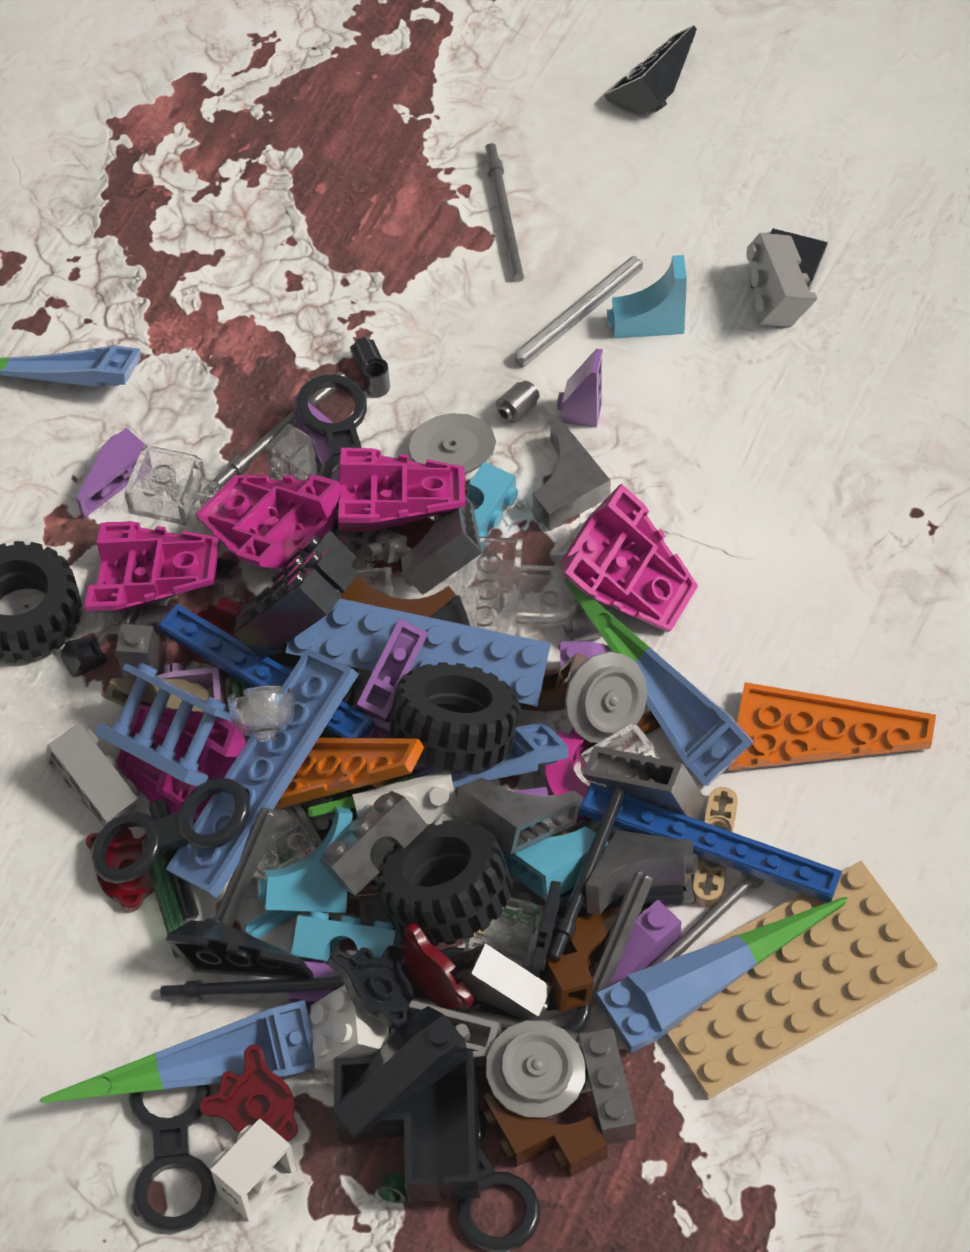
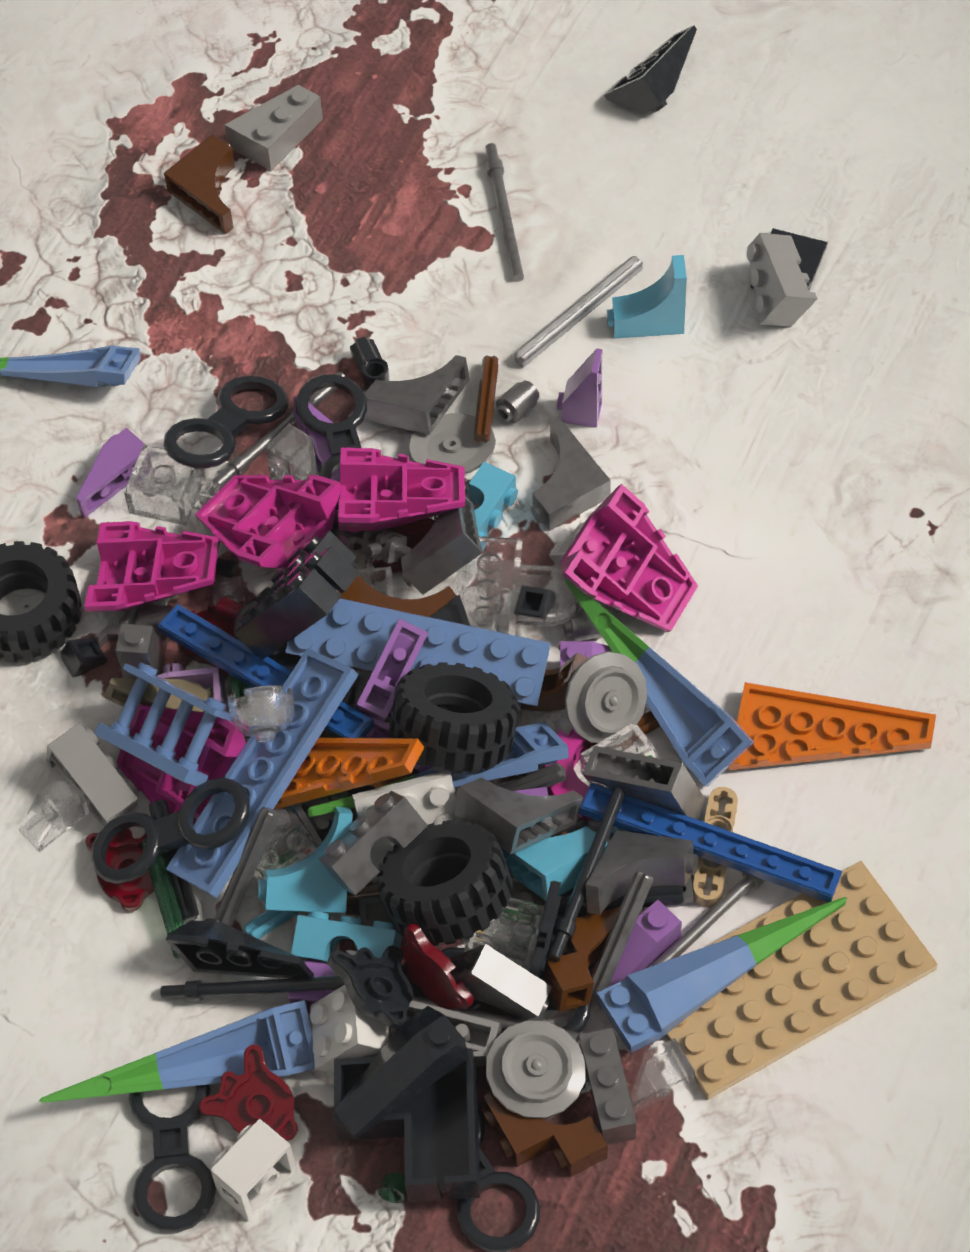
none -> clear slope [18,773,90,852]
none -> black bar [163,375,289,469]
none -> reddish brown arch [164,134,235,235]
none -> light grey wedge [224,85,323,171]
none -> flat silver arch [364,355,470,435]
none -> reddish brown axle [473,355,499,443]
none -> dark grey axle [497,763,566,791]
none -> black slope [514,585,556,621]
none -> clear slope [630,1038,695,1115]

